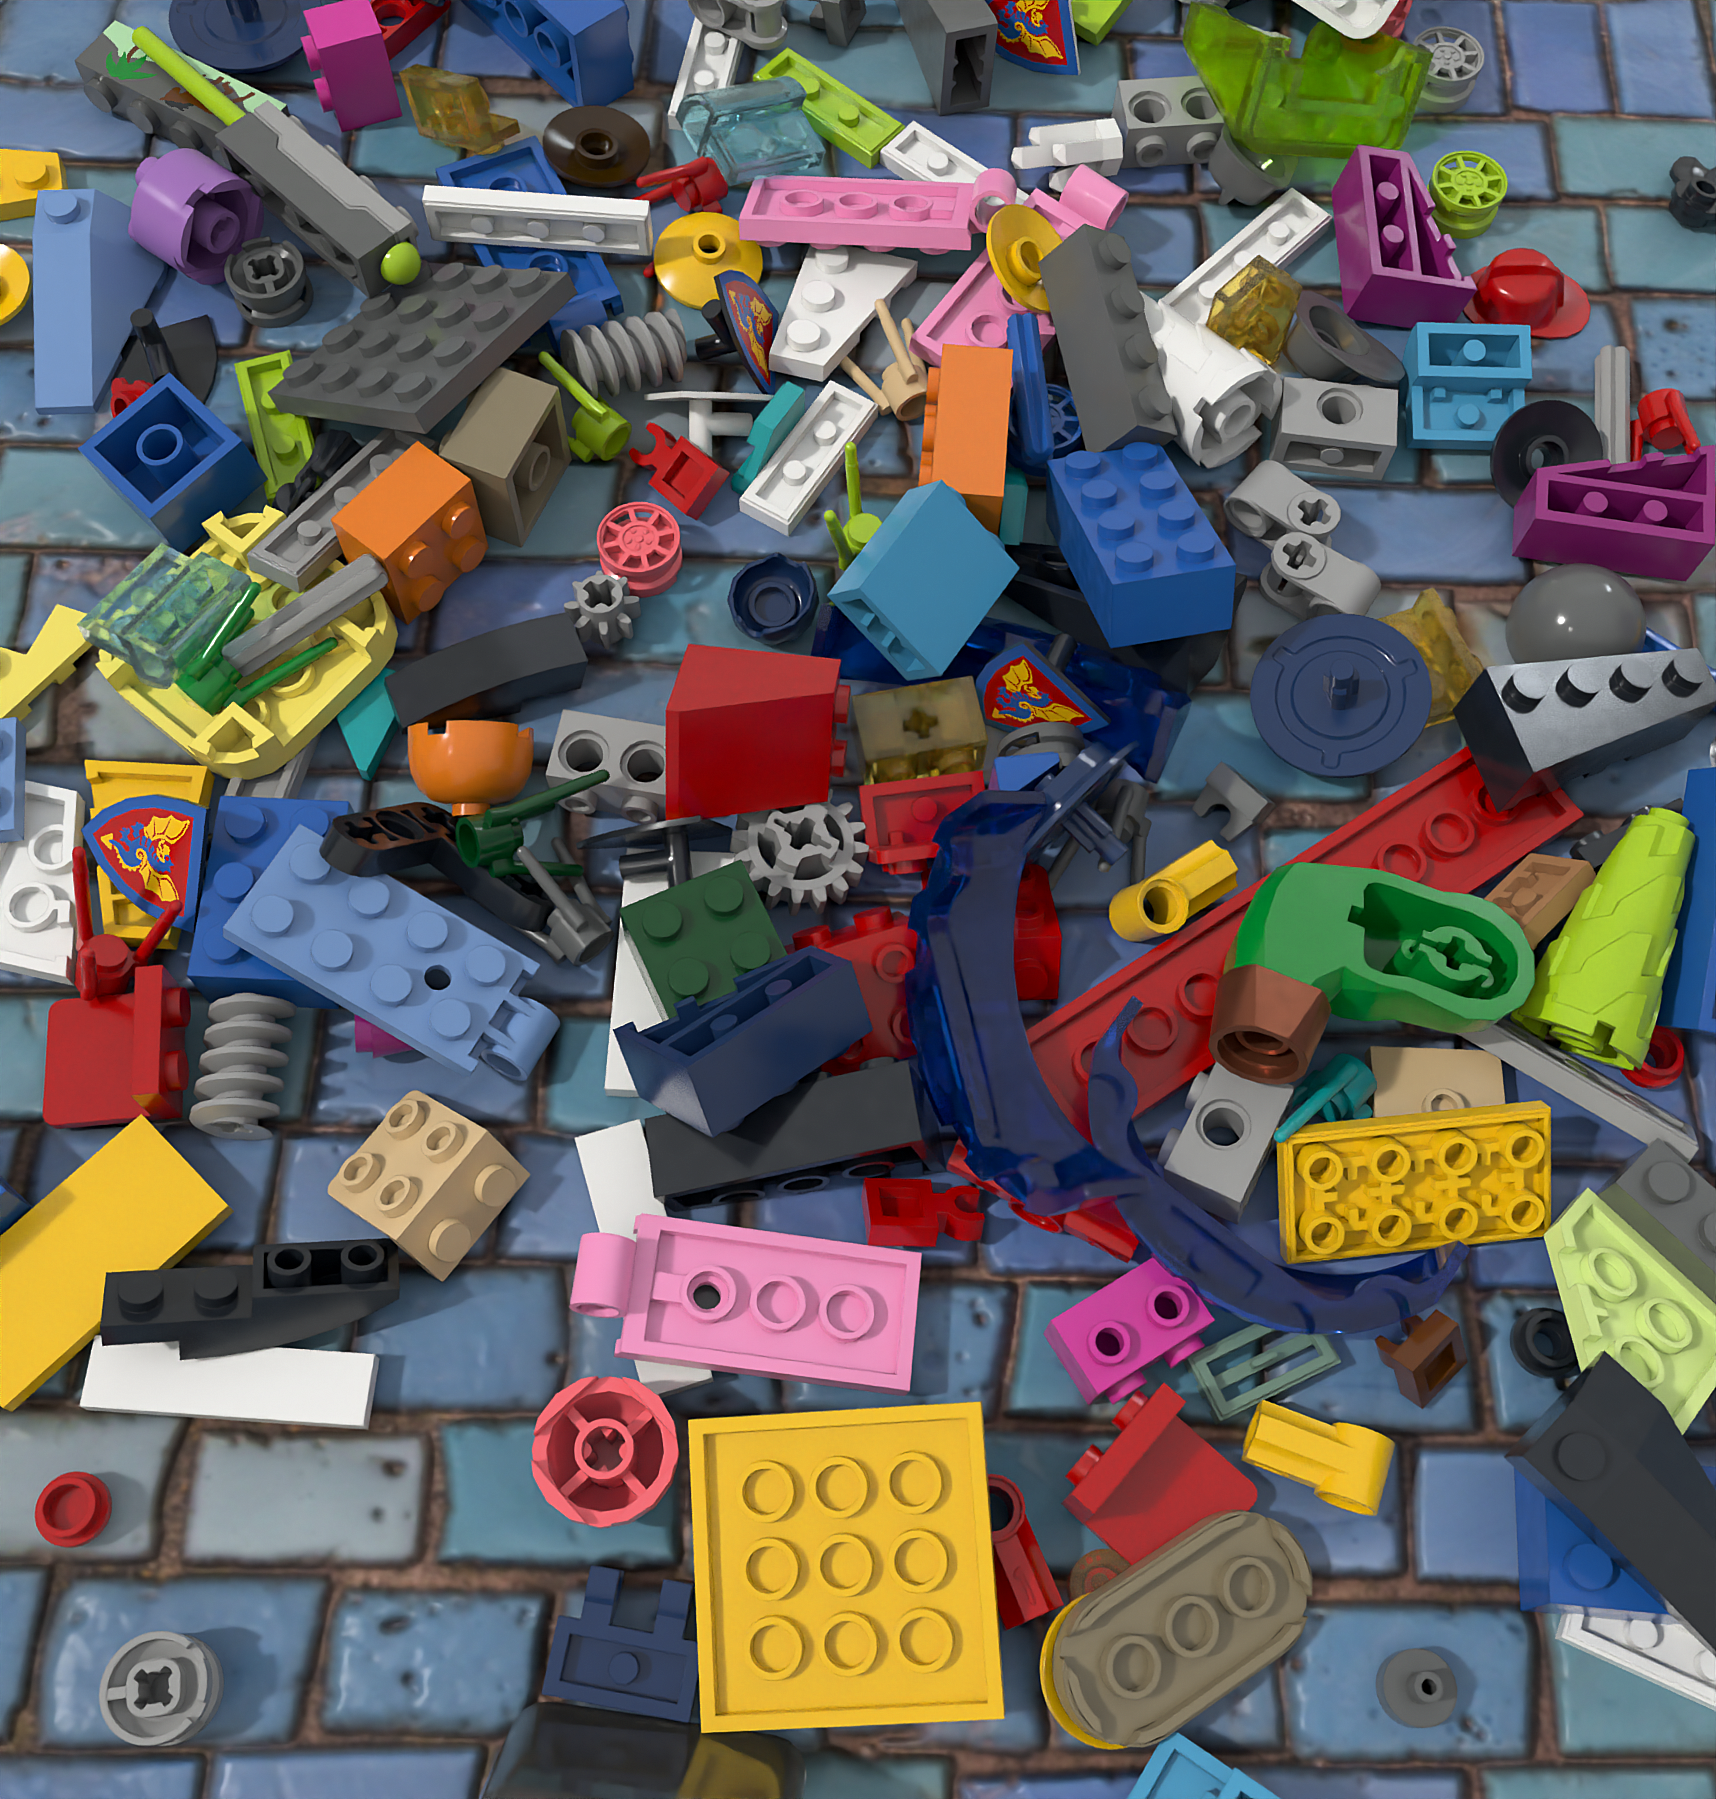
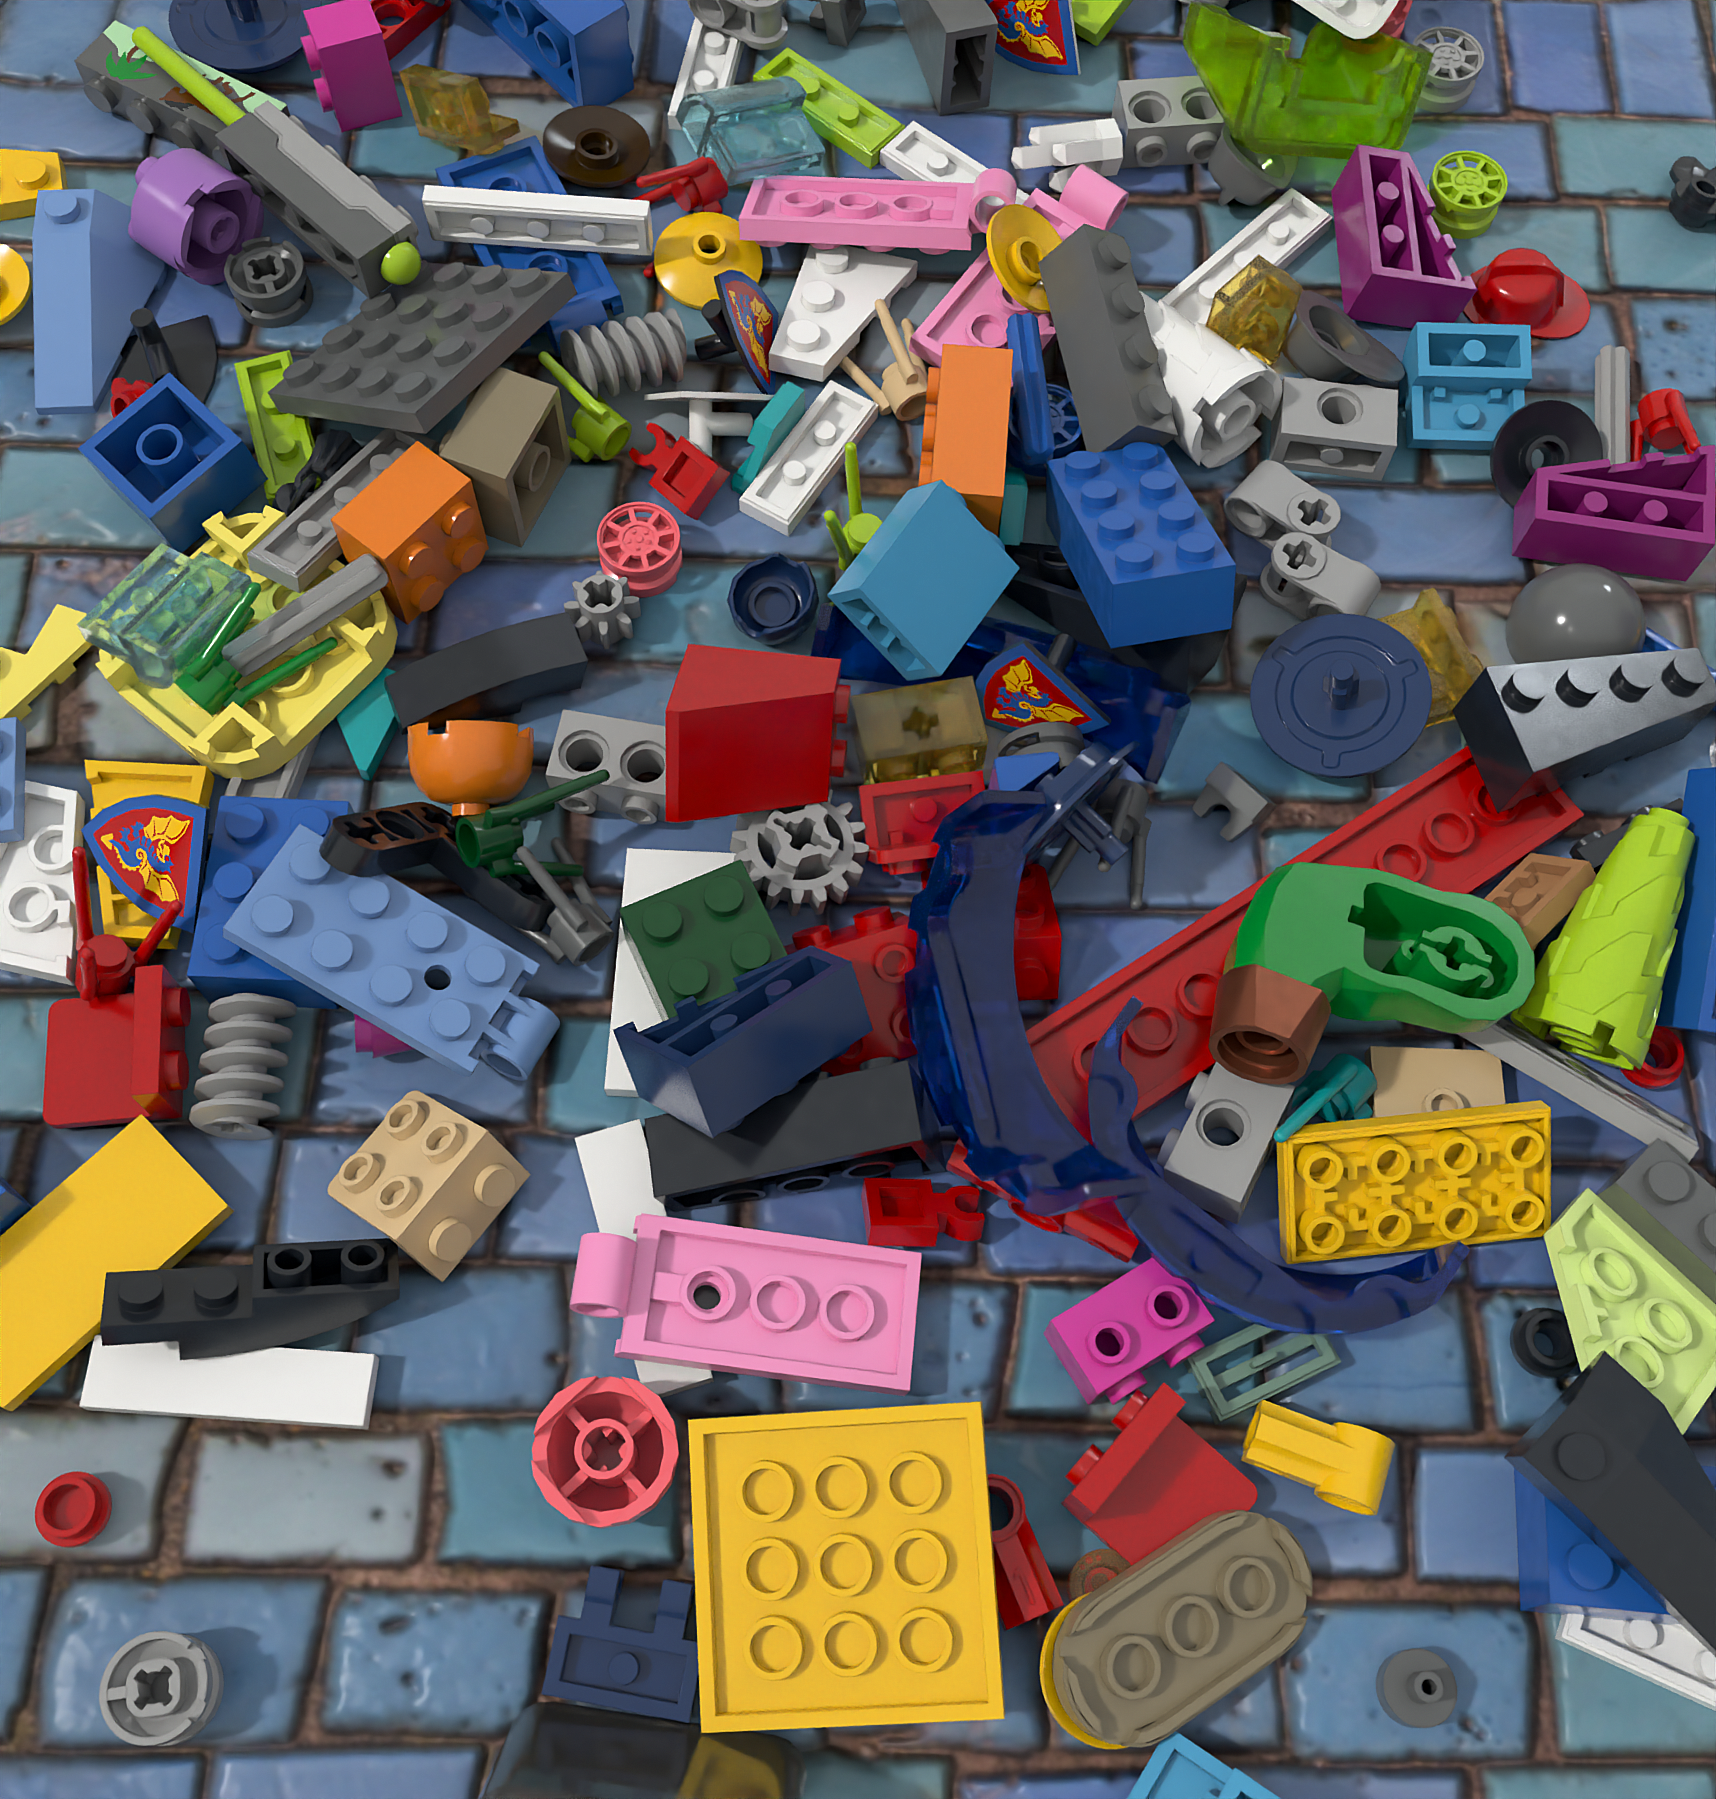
black shield [576,815,734,888] -> none
yellow piece [1109,840,1238,942] -> none
reddish brown tile [1375,1309,1468,1409] -> none

